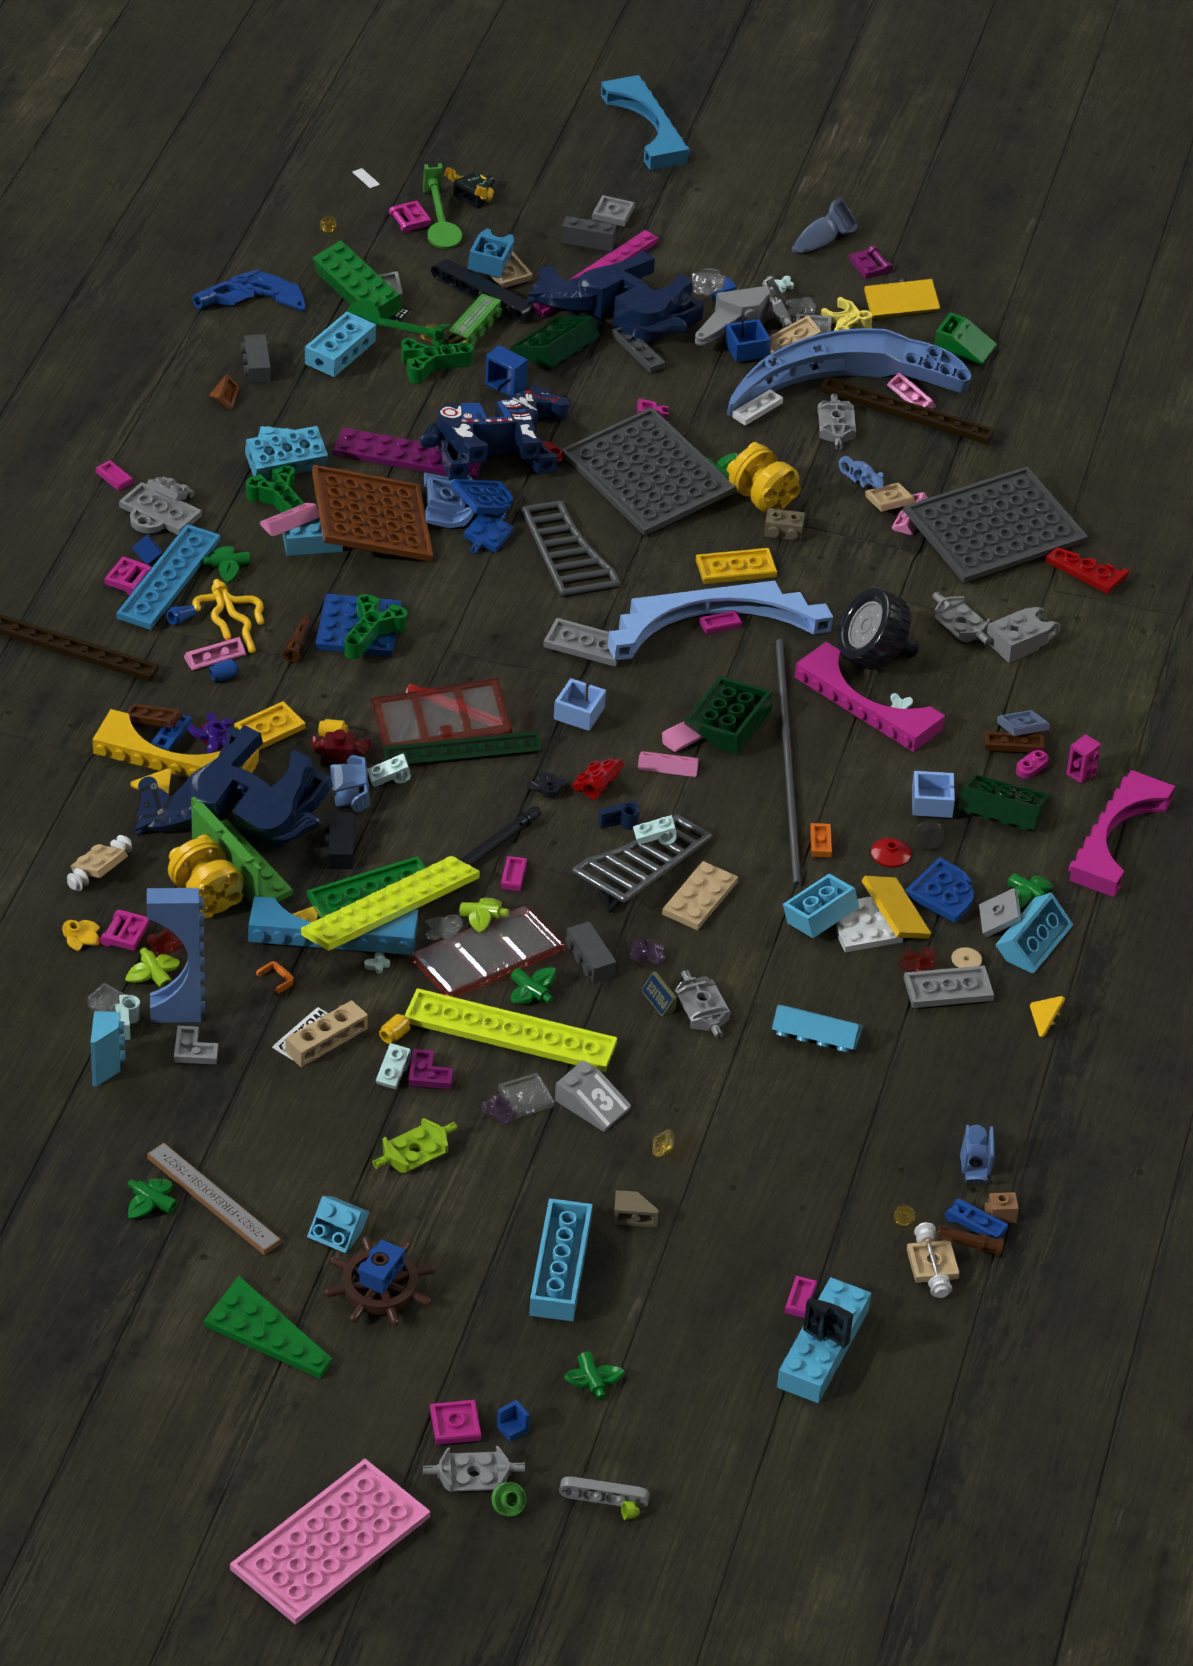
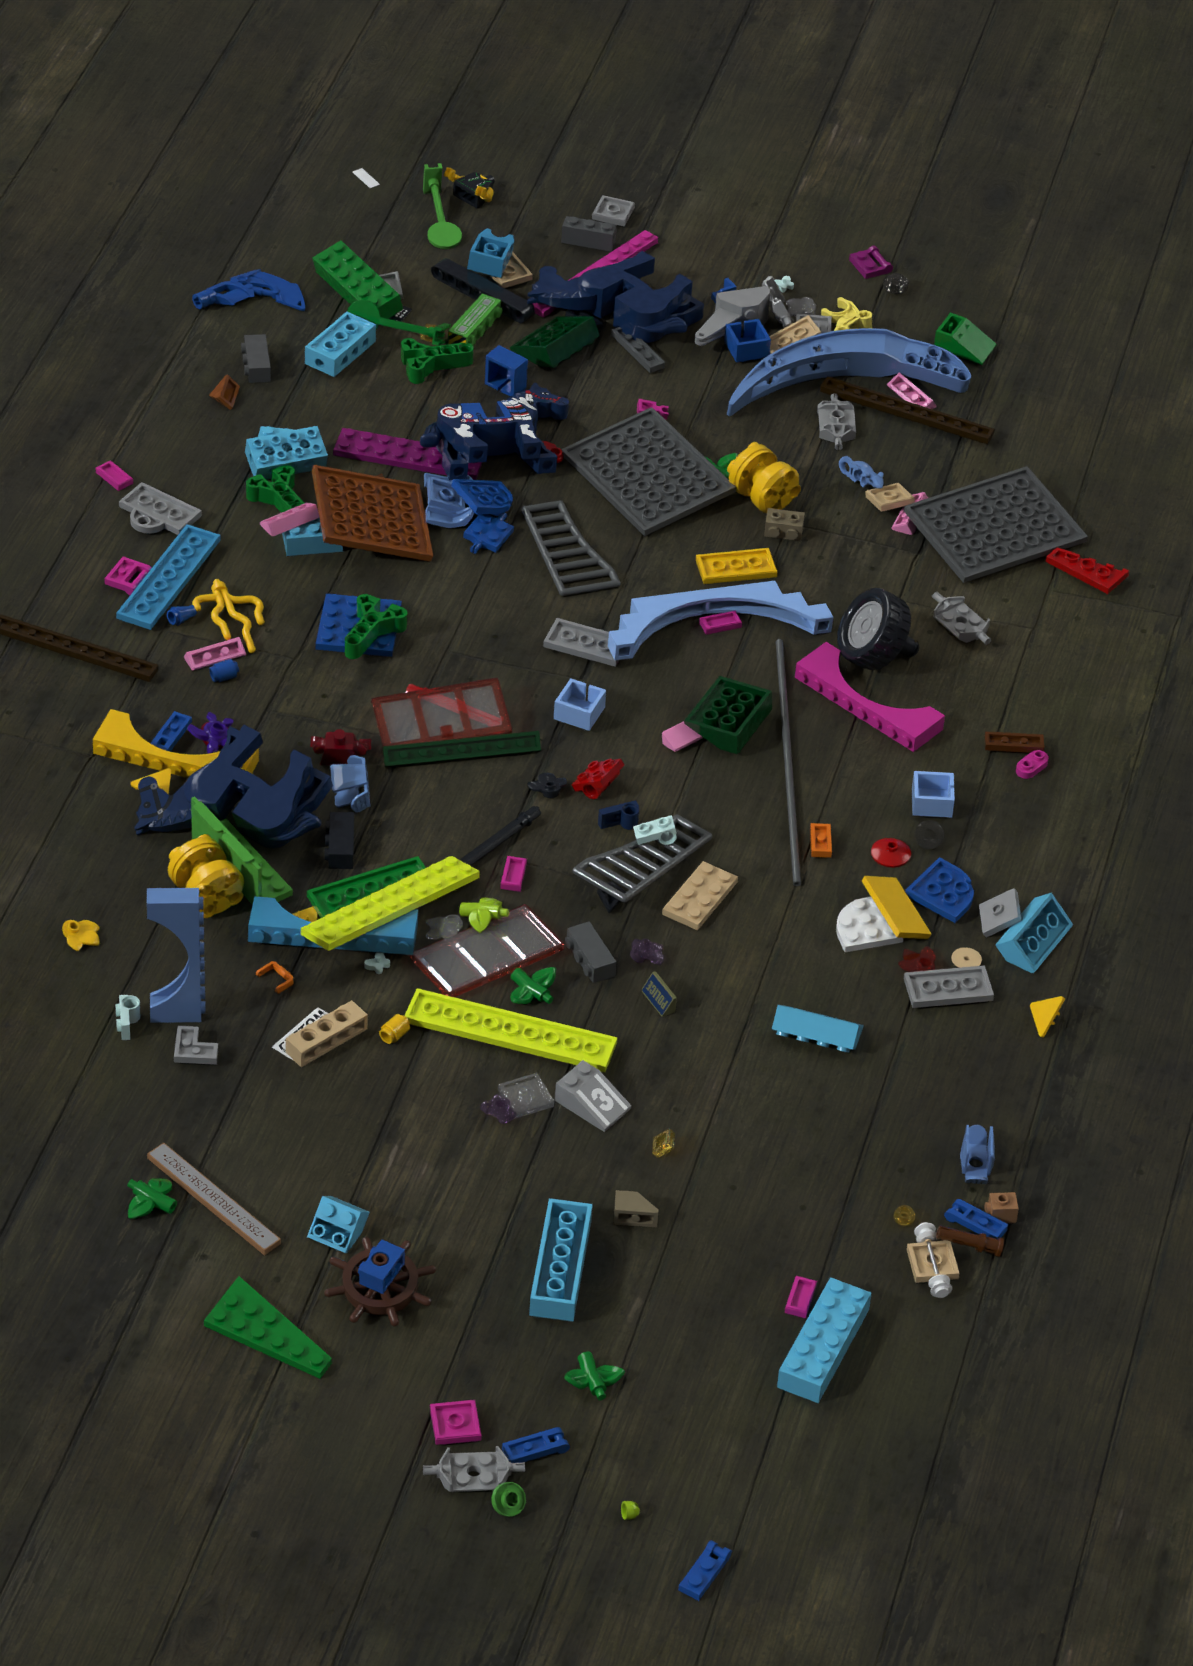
tan plate [67,835,132,891] -> none
clear piece [87,983,124,1012] -> none
medium azure slope [91,1011,126,1086] -> none
dark pink plate [100,910,150,951] -> none
reddish brown plate [125,703,183,728] -> none
lime plant [125,948,180,989] -> none
blue panel [132,534,163,564] -> none
light grey plate [146,476,195,500] -> none
clear red hips [147,927,183,957] -> none
green plant [203,546,250,584] -> none
bright pink plate [230,1459,431,1625] -> none
yellow plate [234,701,305,750] -> none
reddish brown pin [282,616,311,663] -> none
yellow brick [318,719,348,738] -> none
clear yellow plate [320,216,337,232] -> none
light aqua plate [367,754,411,787] -> none
lime plate [372,1118,458,1173] -> none
light aqua plate [376,1043,411,1090] -> none
dark pink plate [389,201,431,234] -> none
magenta plate [408,1049,453,1089] -> none
blue panel [497,1400,530,1442] -> none
light grey beam [559,1476,650,1509] -> none
dark azure arch [601,75,690,170] -> none
bright pink slope [638,751,699,777] -> none
light grey plate [674,970,730,1039] -> none
clear plate [691,268,726,295] -> none
white plate [732,389,783,426] -> none
medium azure brick [783,874,859,938] -> none
sand blue piece [791,197,858,254] -> none
black slope [803,1298,853,1348] -> none
yellow tile [864,279,940,319] -> none
light aqua piece [891,693,913,709] -> none
dark green slope [957,774,1050,831] -> none
light grey brick [987,607,1060,663] -> none
sand blue plate [997,710,1049,736] -> none
green plant [1008,873,1054,910] -> none
dark pink brick [1066,734,1101,784] -> none
dark pink arch [1068,770,1175,897] -> none
none -> blue plate [502,1427,570,1463]
none -> blue plate [678,1540,732,1601]

